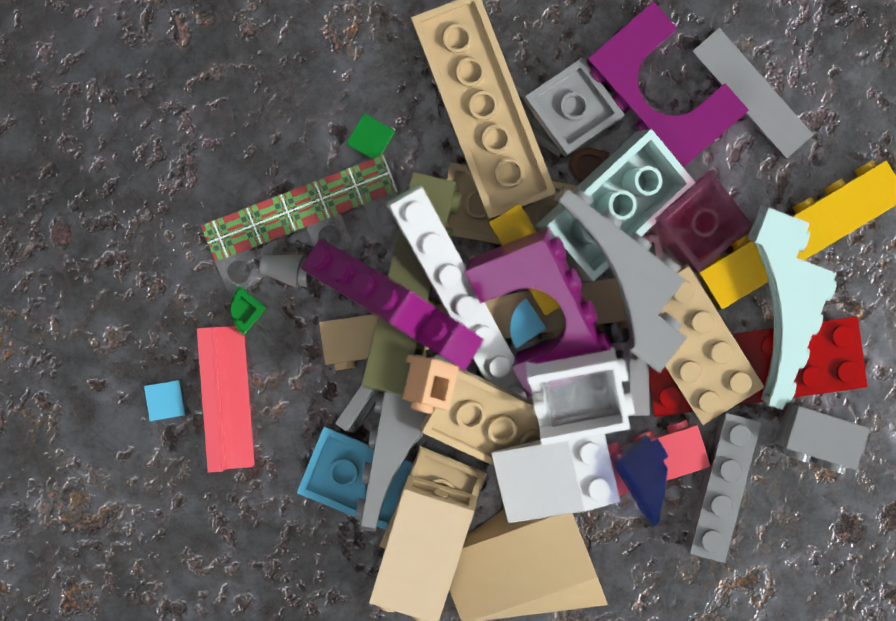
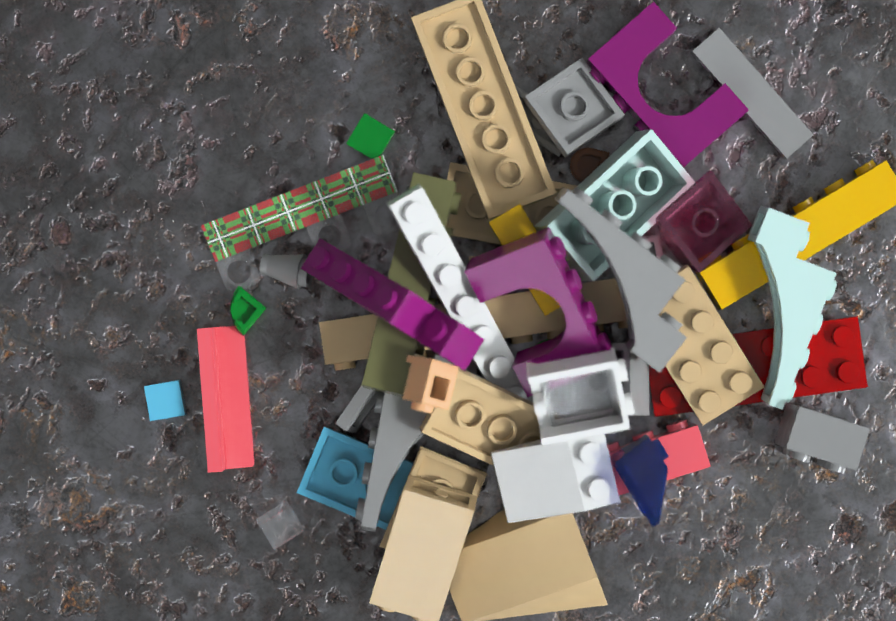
medium azure tile [510,298,546,349] -> none
light grey brick [685,412,762,563] -> none
none -> clear tile [255,500,305,550]

